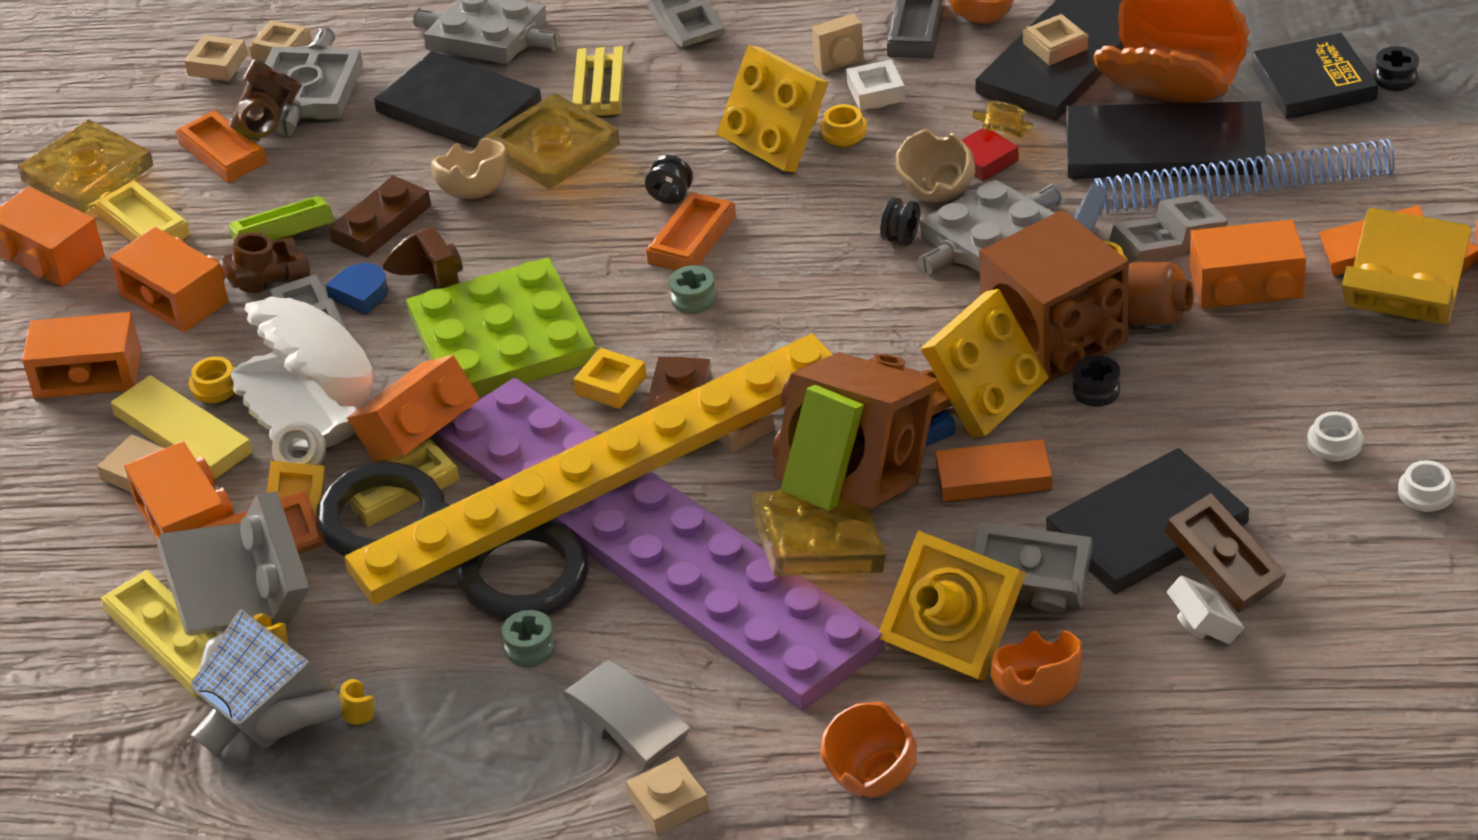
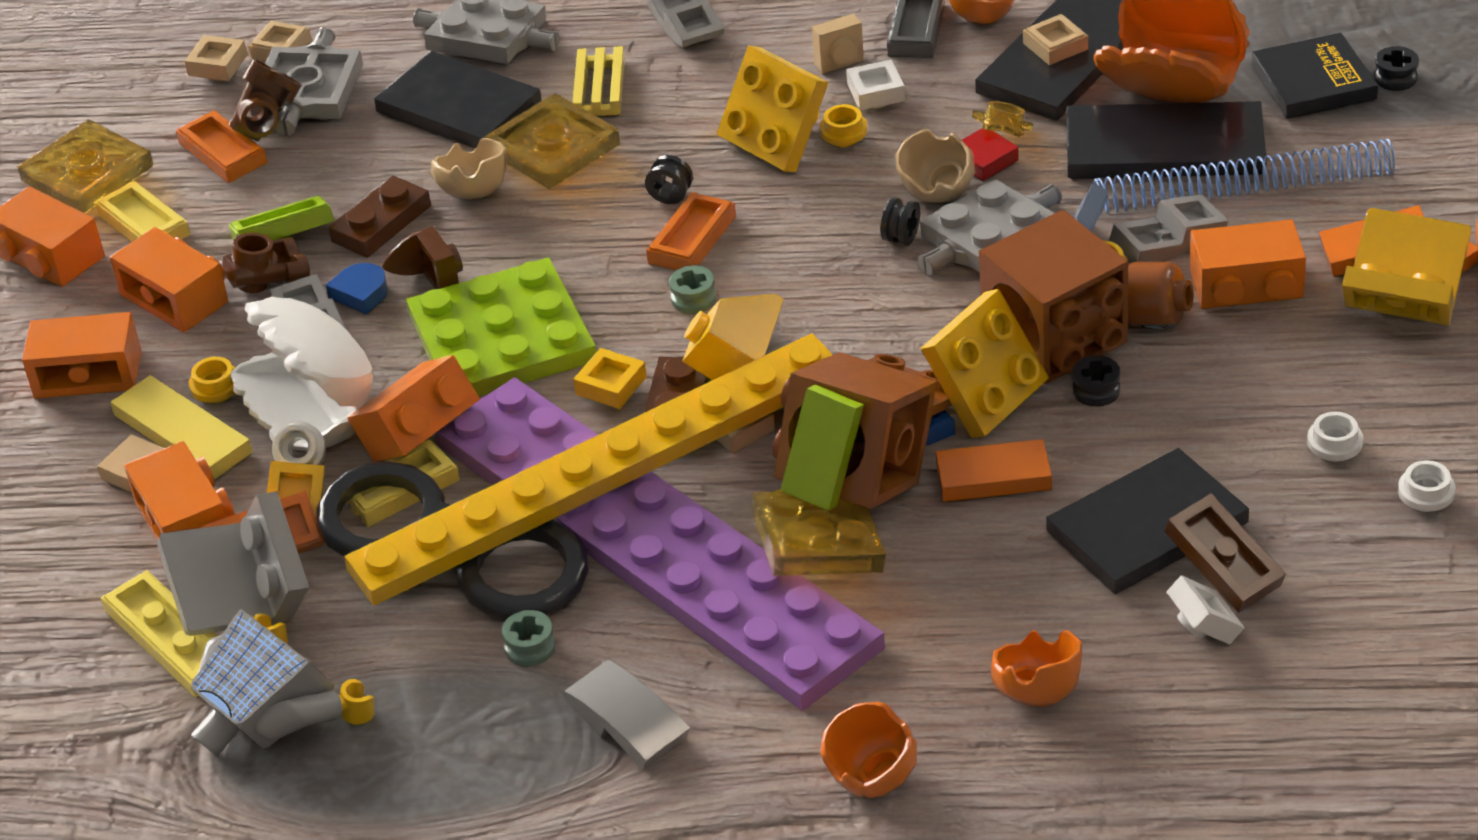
tan plate [626,757,709,836] -> none
yellow plate [879,530,1027,681] -> none
light grey bracket [973,521,1093,613] -> none
none -> yellow slope [682,293,784,380]

